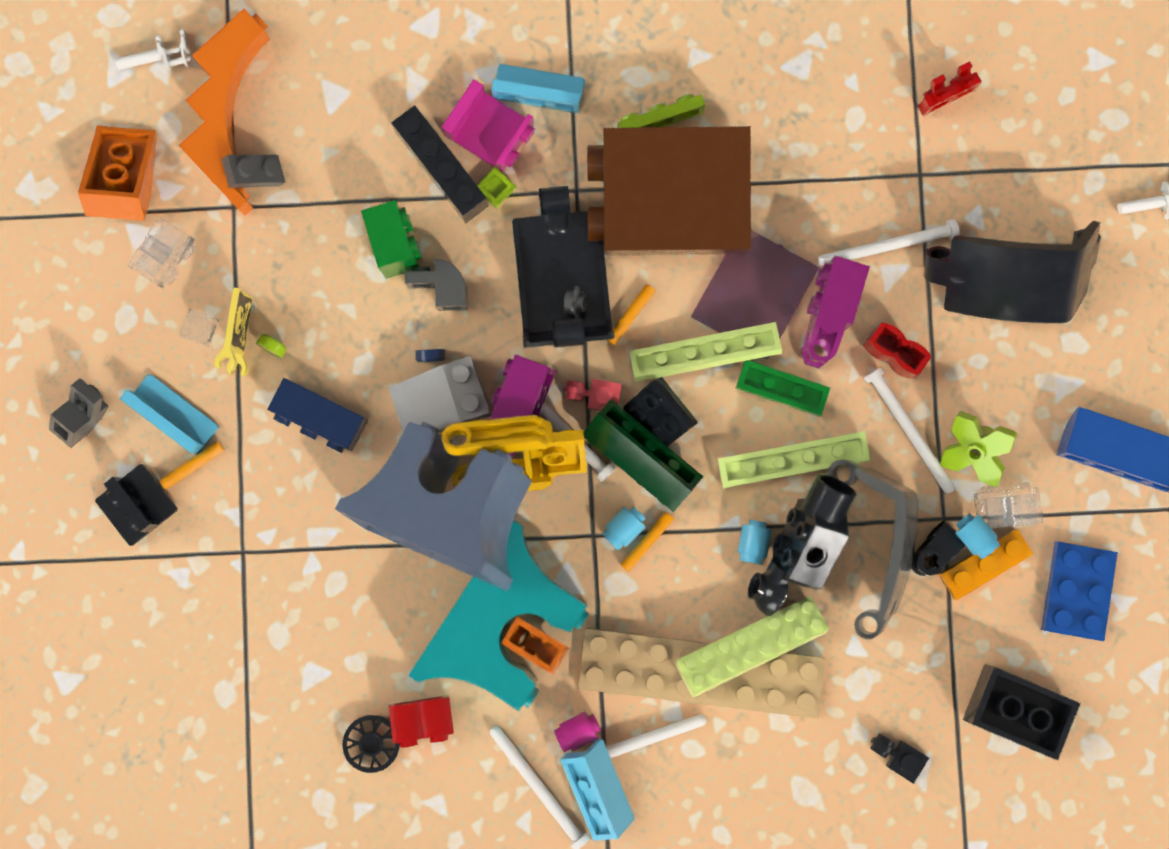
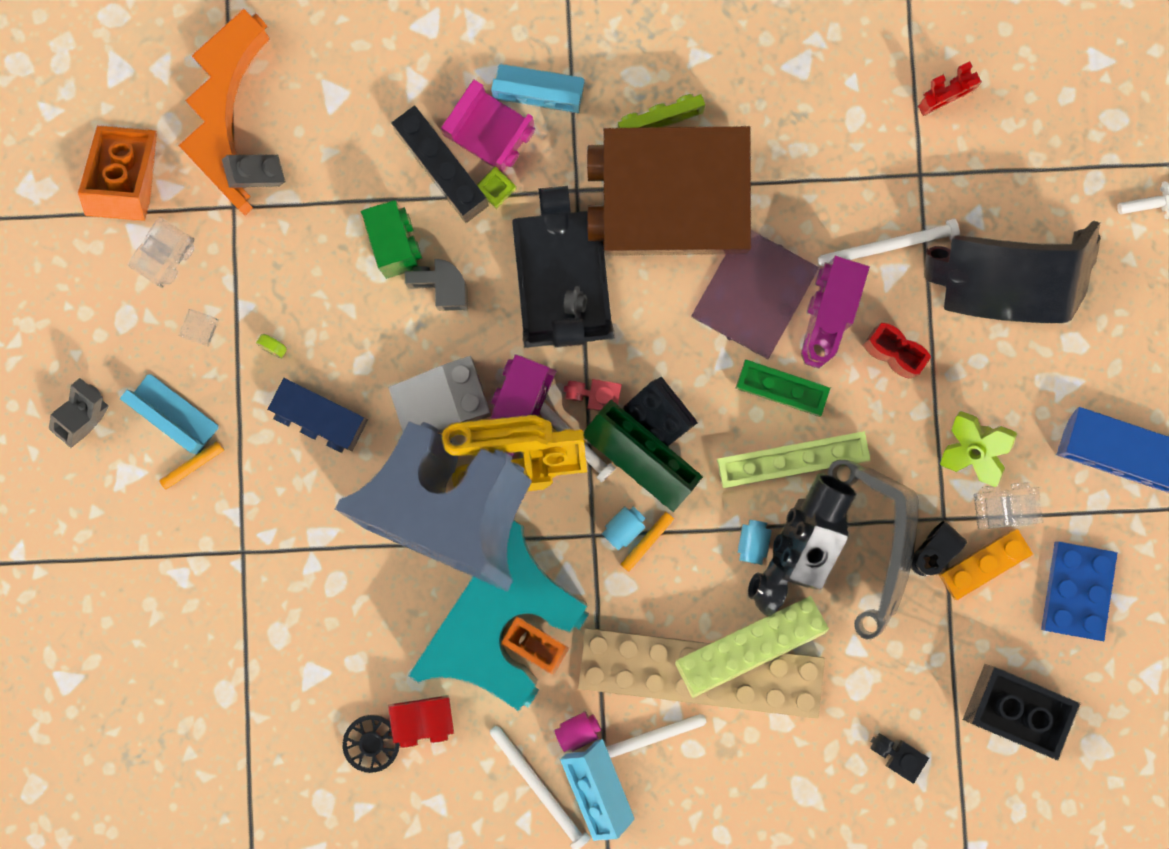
black bracket [95,464,178,546] -> none
white piece [115,29,191,71] -> none
light yellow flag [214,287,253,376] -> none
dark blue tile [415,349,445,362] -> none
light orange piece [606,284,656,346] -> none
yellowish green plate [629,322,782,382] -> none
white bar [864,367,954,494] -> none
medium azure brick [955,513,1001,560] -> none

